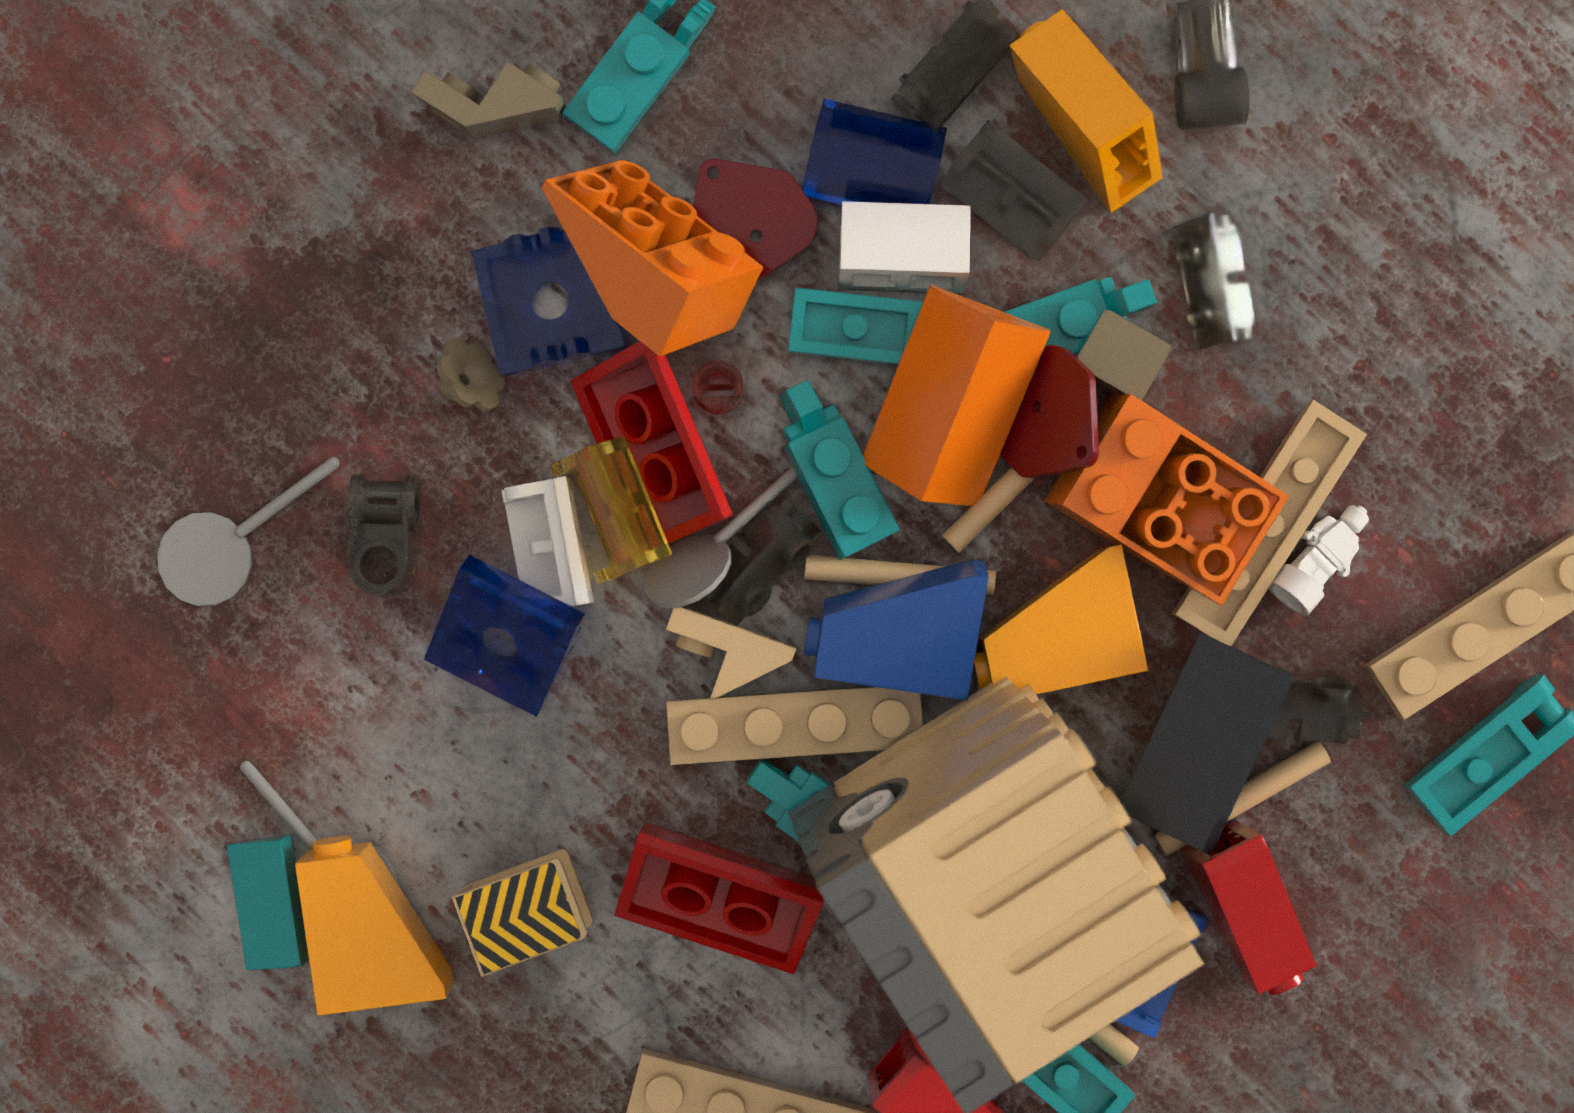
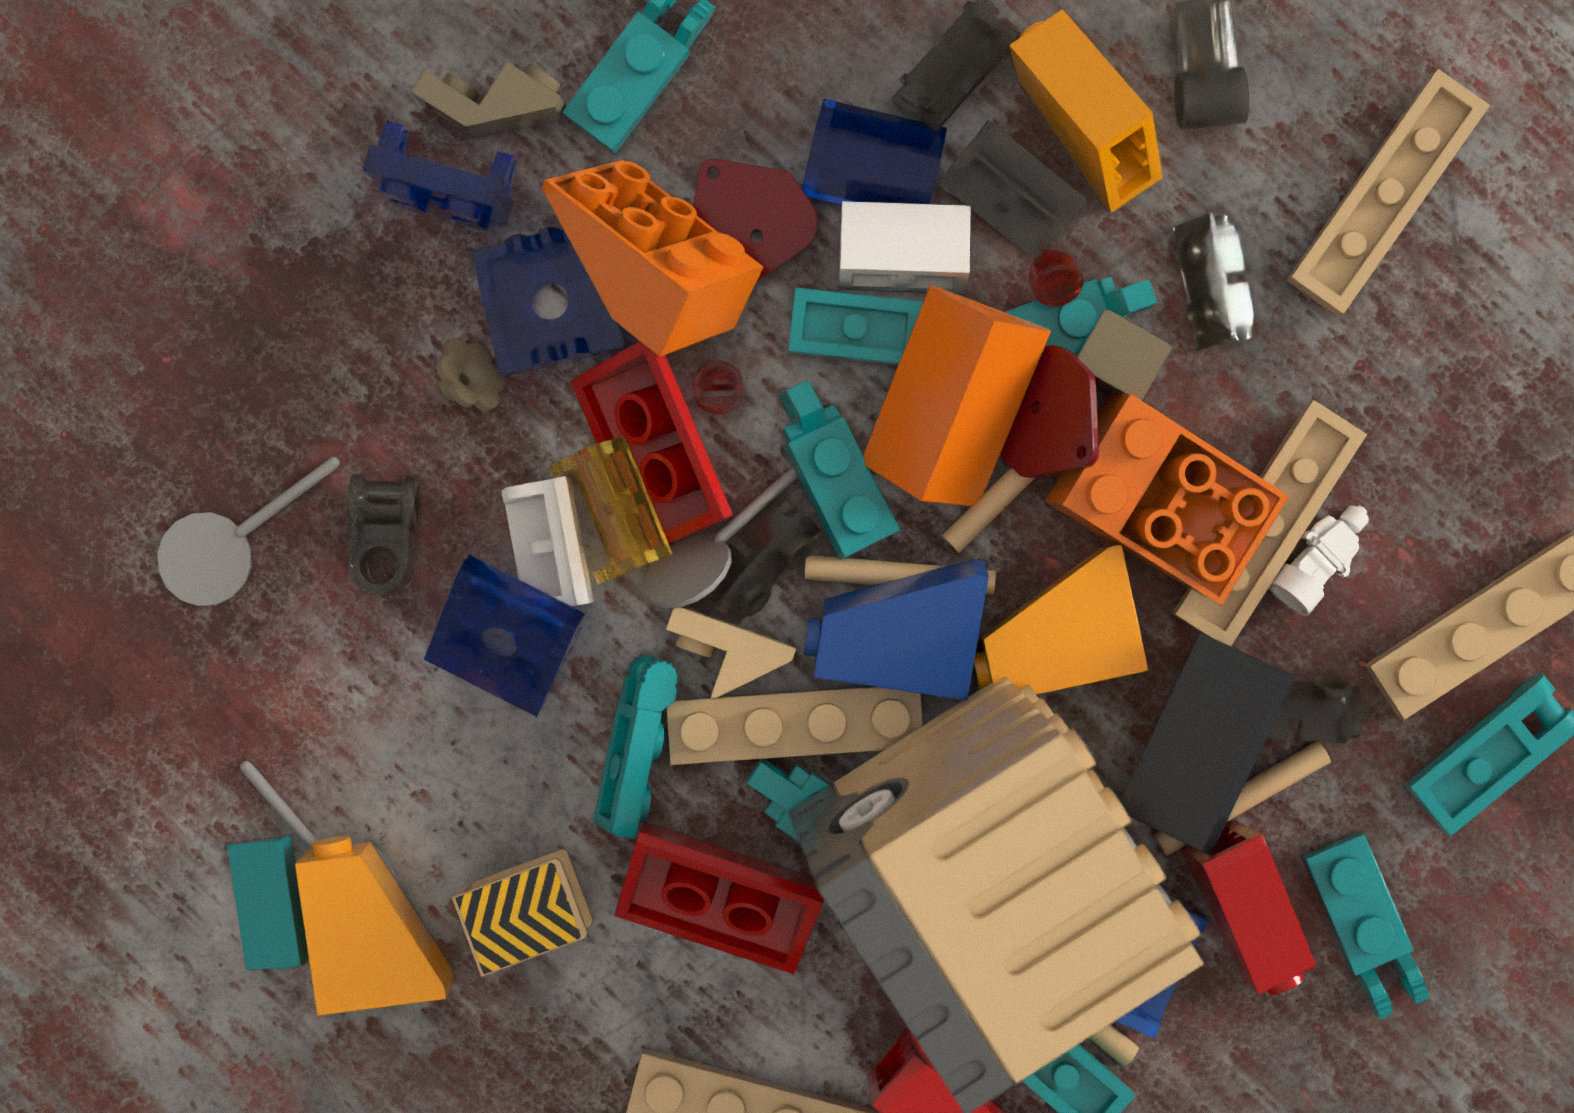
none -> clear blue piece [363,120,517,231]
none -> teal hinge [593,654,679,839]
none -> clear red hinge [1029,249,1084,307]
none -> tan plate [1286,69,1490,317]
none -> teal hinge [1301,831,1429,1020]

